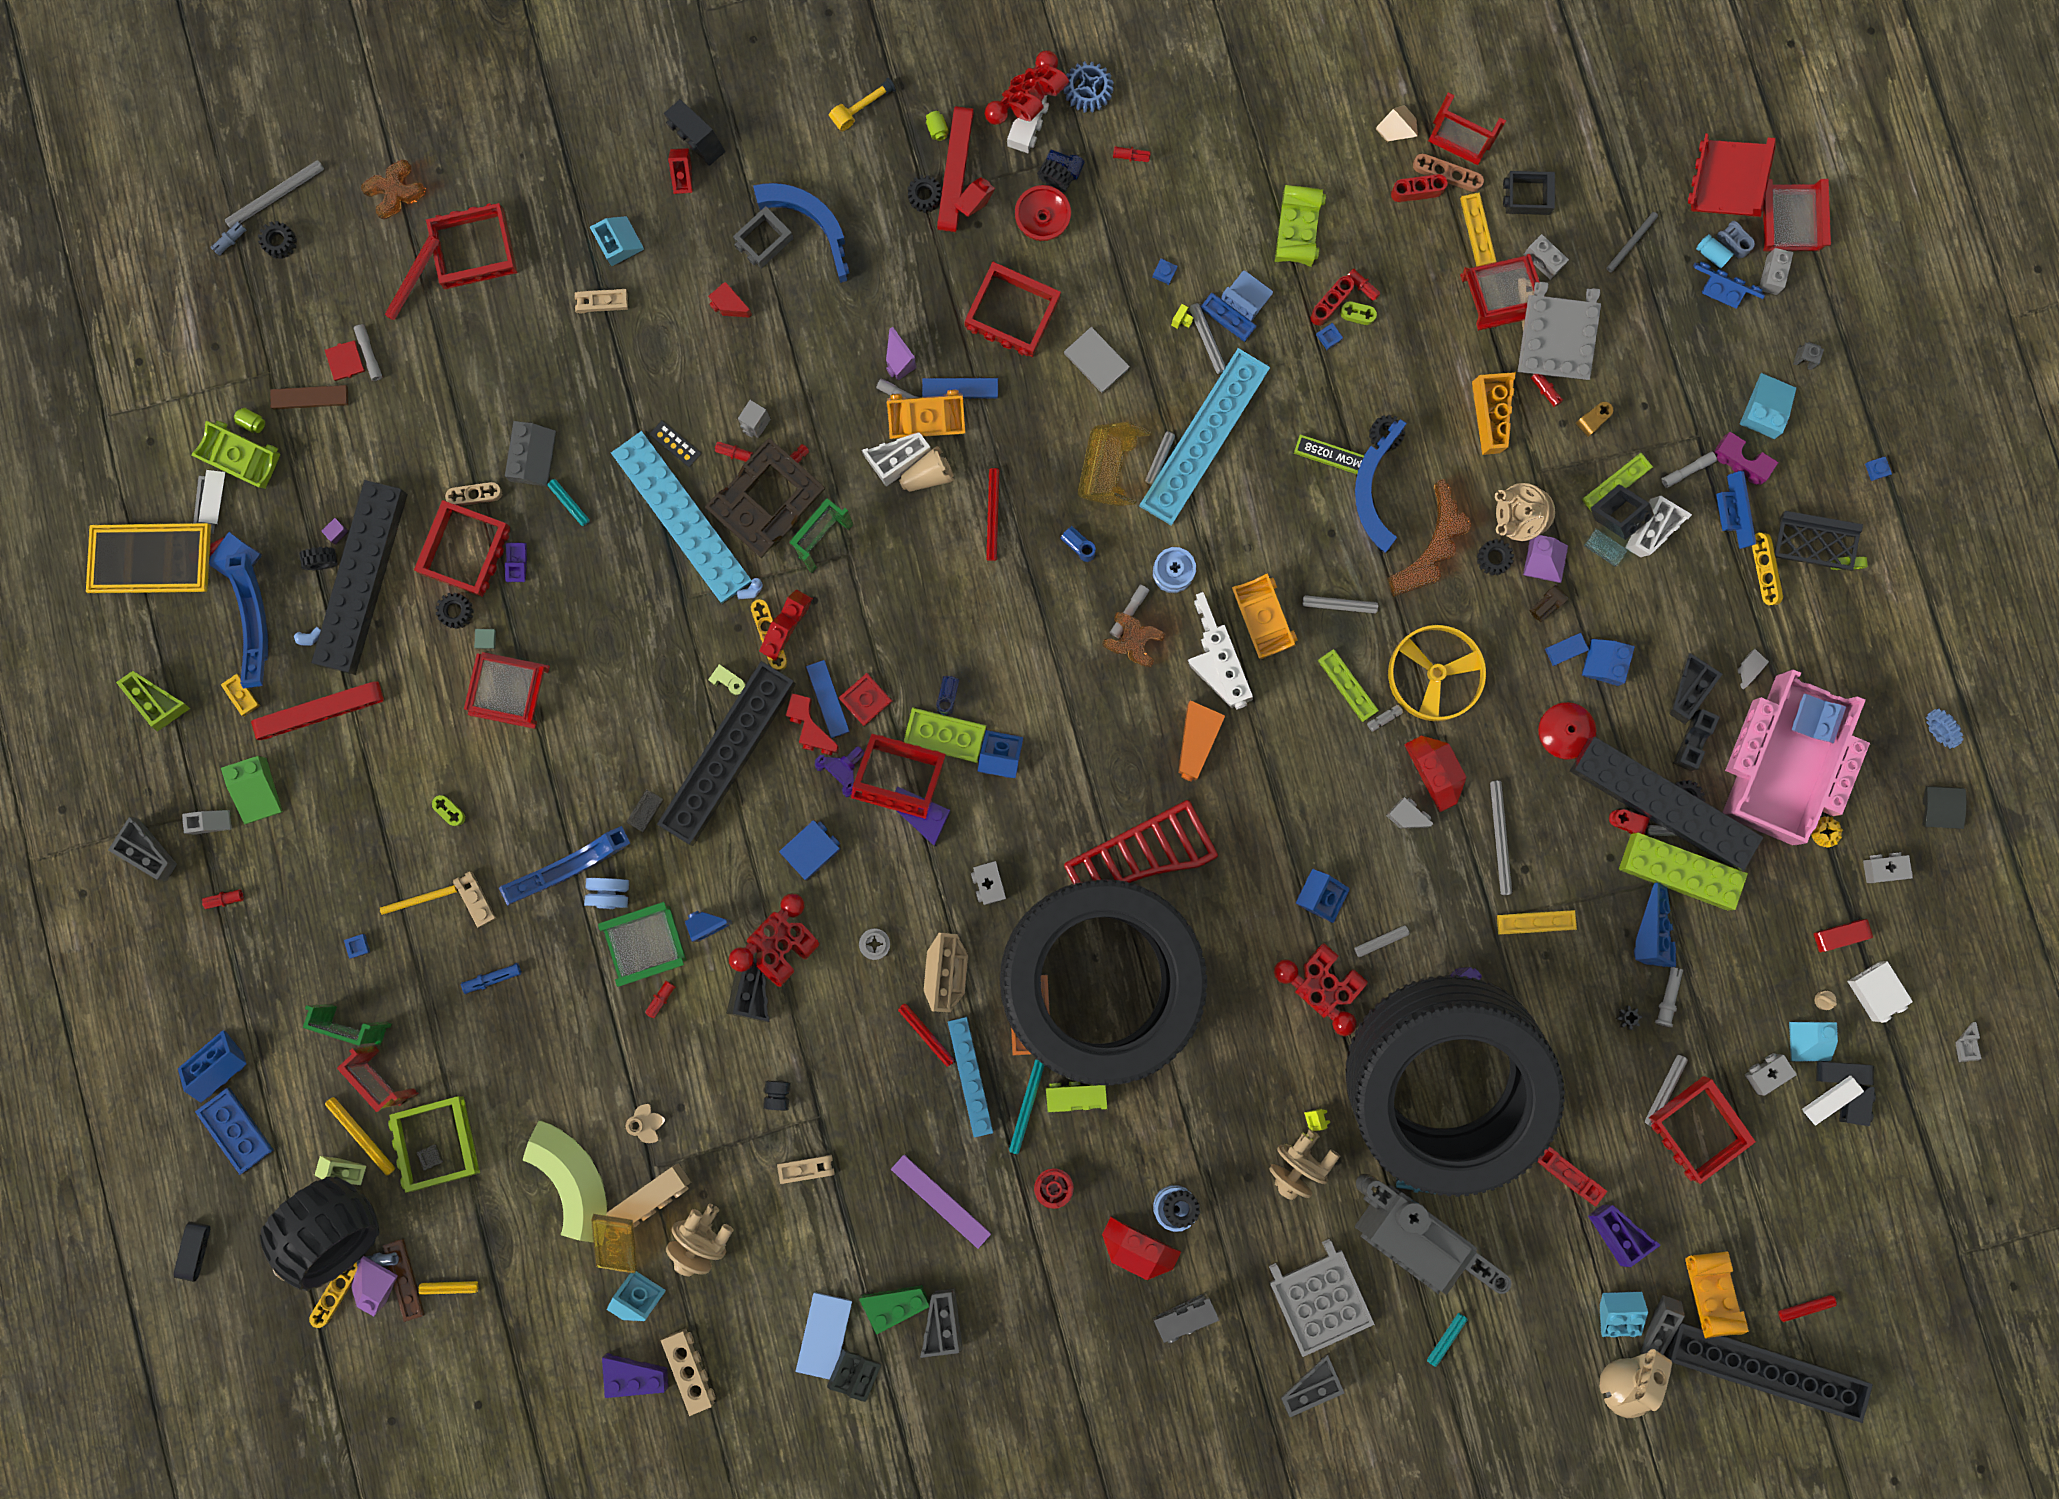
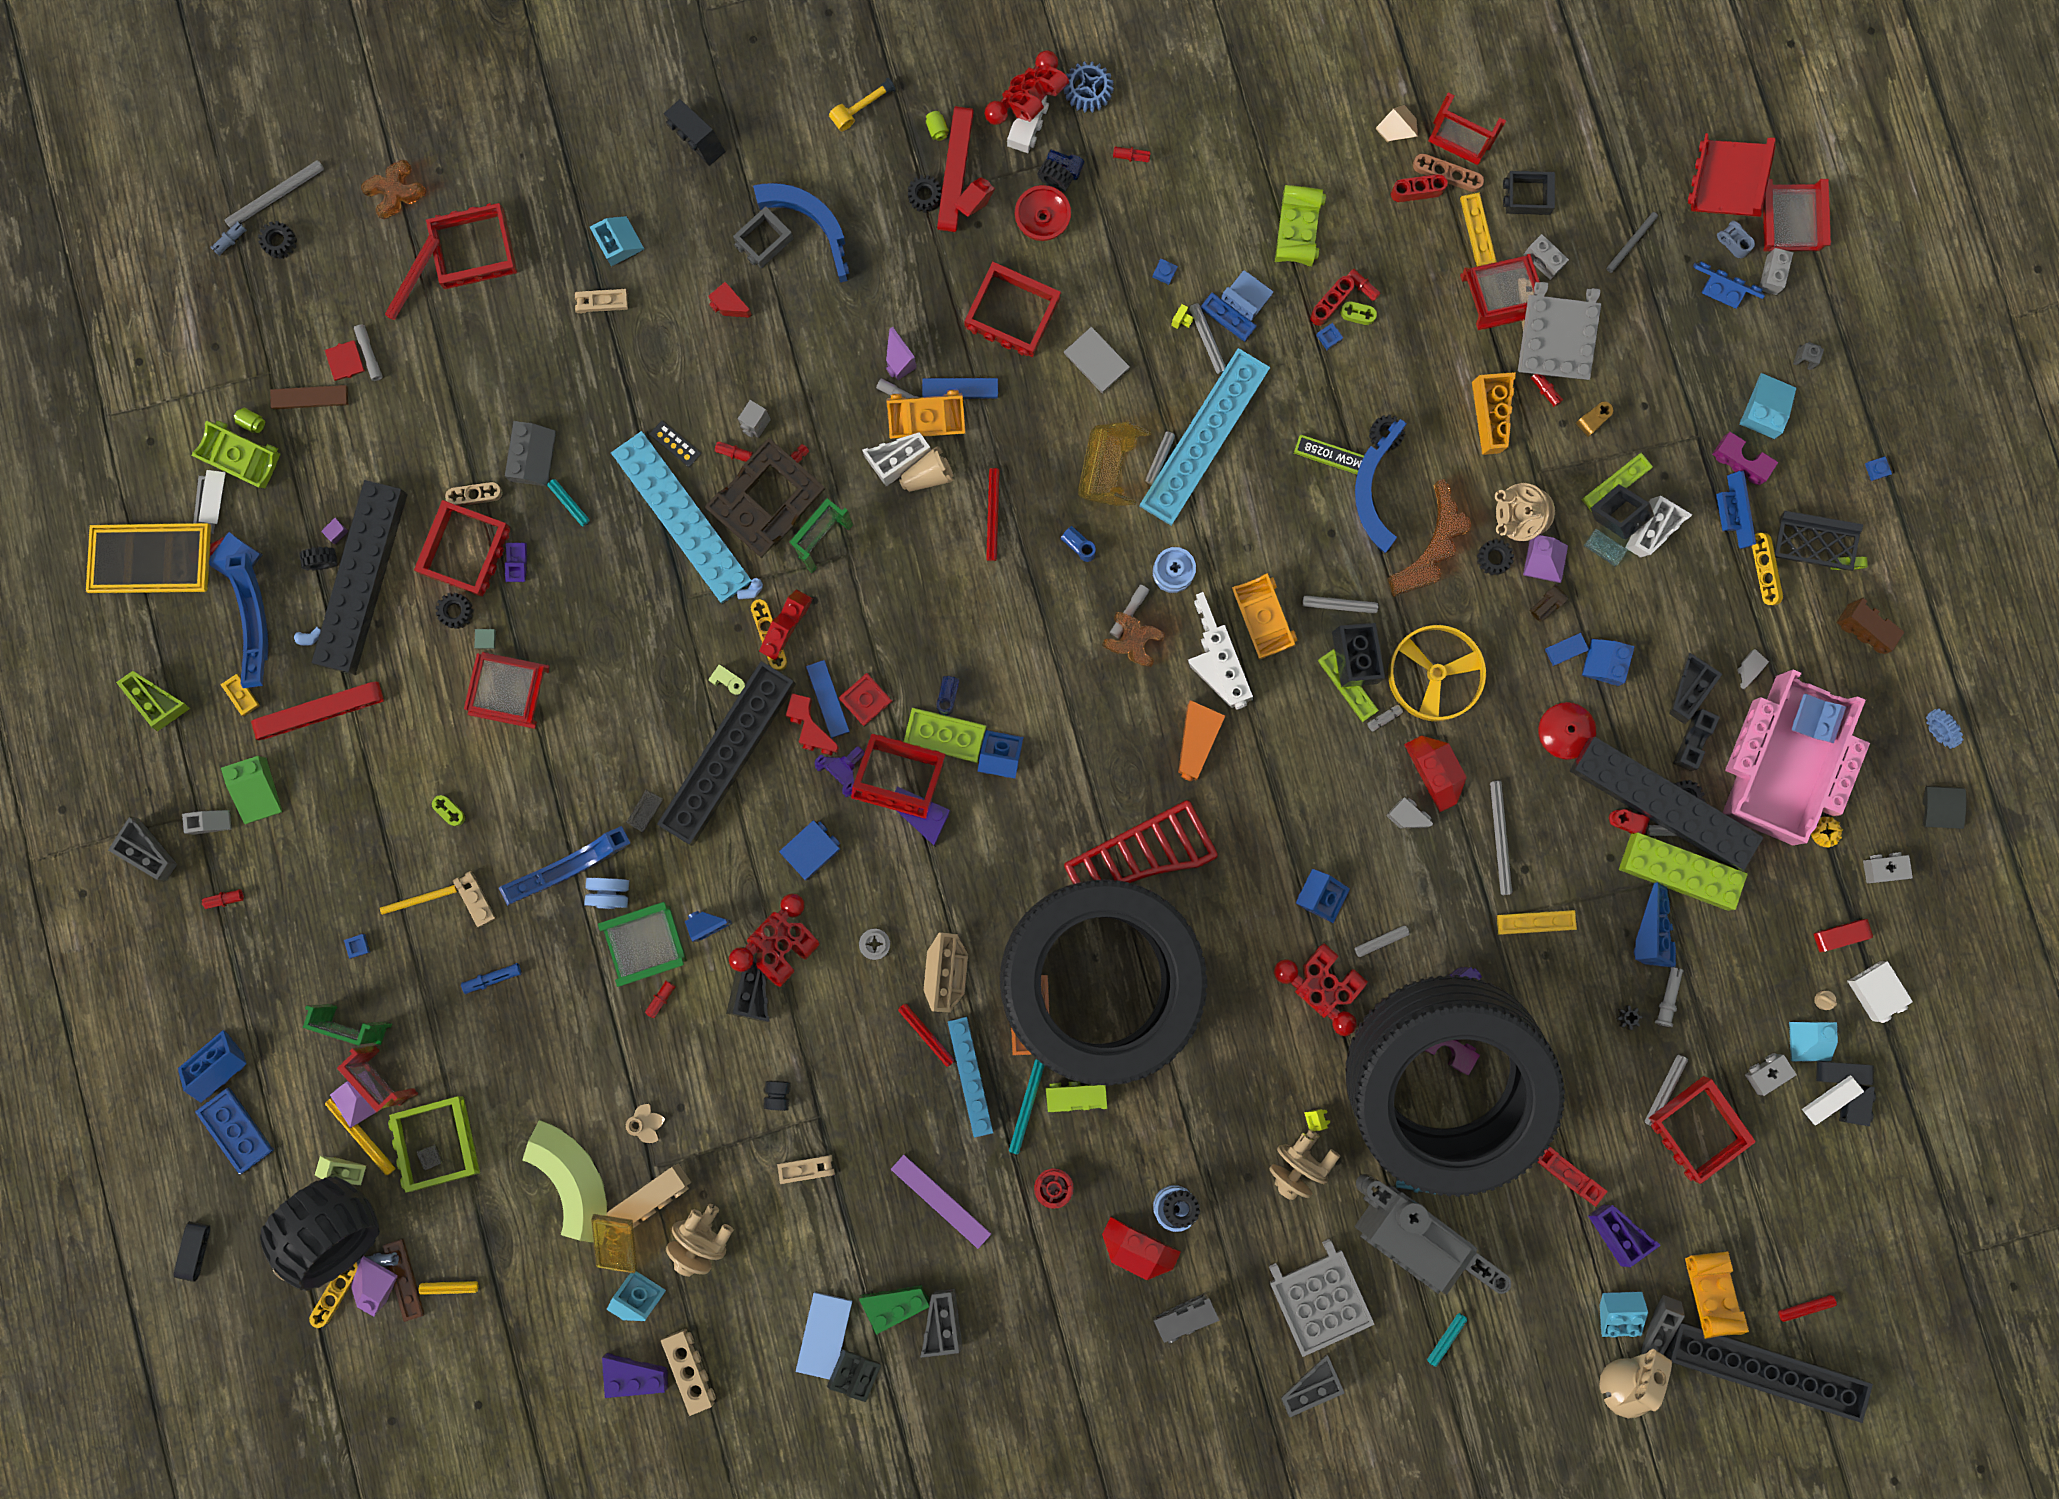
red slope [668,148,693,194] -> none
light grey brick [971,861,1006,905] -> none
light grey piece [1661,452,1717,488] -> none
medium azure piece [1696,234,1733,269] -> none
light grey slope [1956,1022,1981,1062] -> none
none -> medium lavender slope [330,1072,383,1128]
none -> black brick [1332,623,1385,687]
none -> magenta arch [1425,1040,1480,1075]
none -> reddish brown wedge [1836,598,1904,654]

